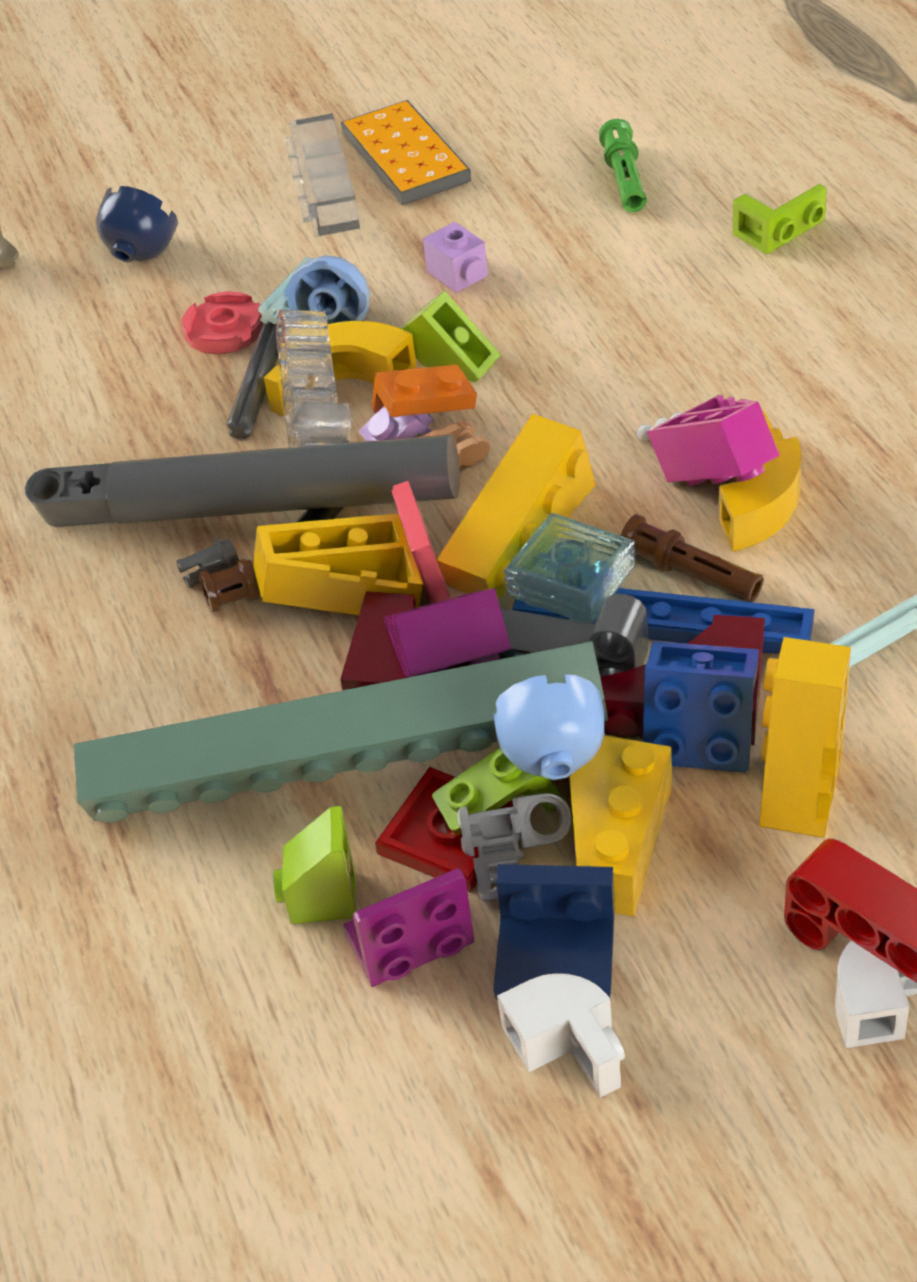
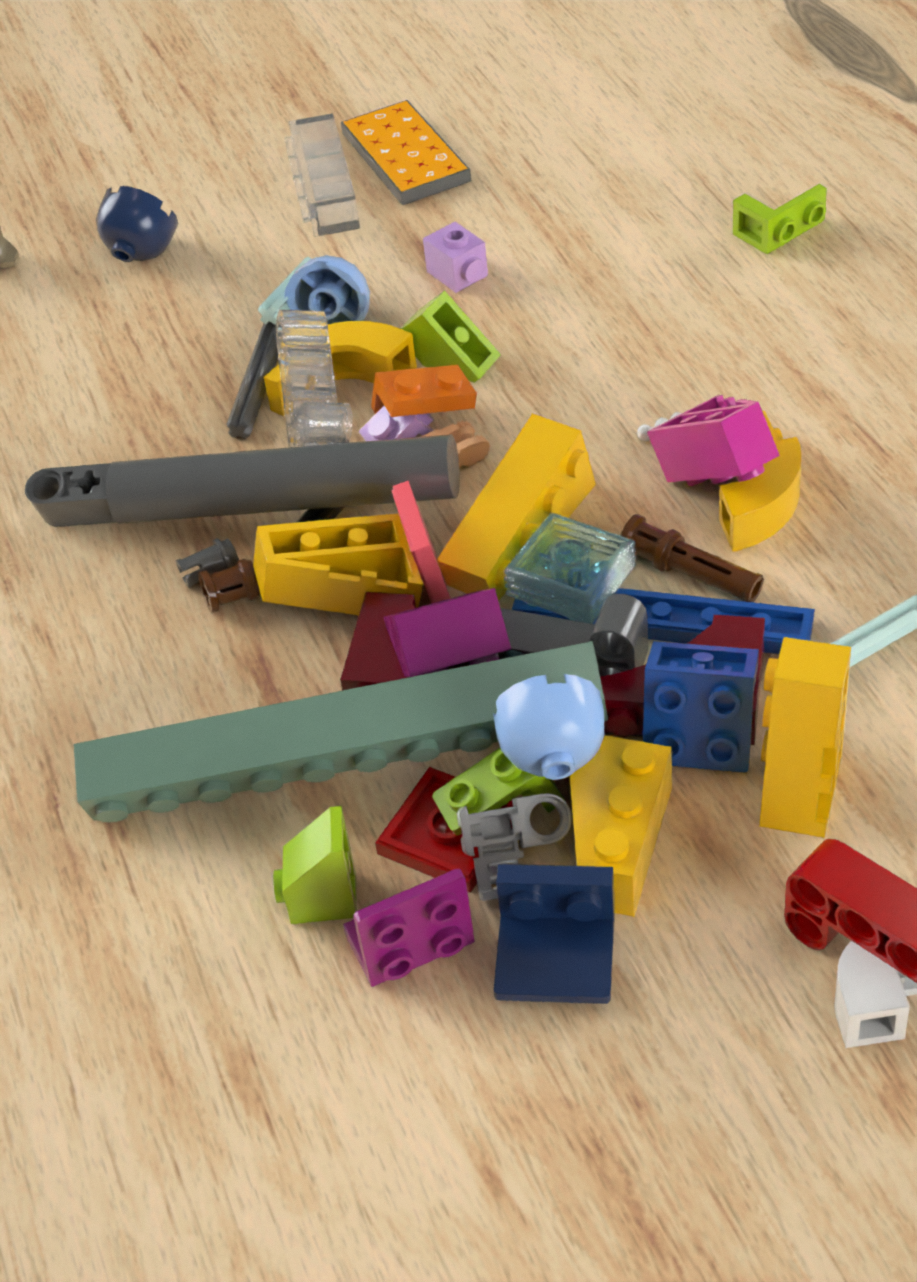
coral tile [182,291,263,354] -> none
white brick [497,974,625,1098] -> none
bright green pin [599,118,647,212] -> none

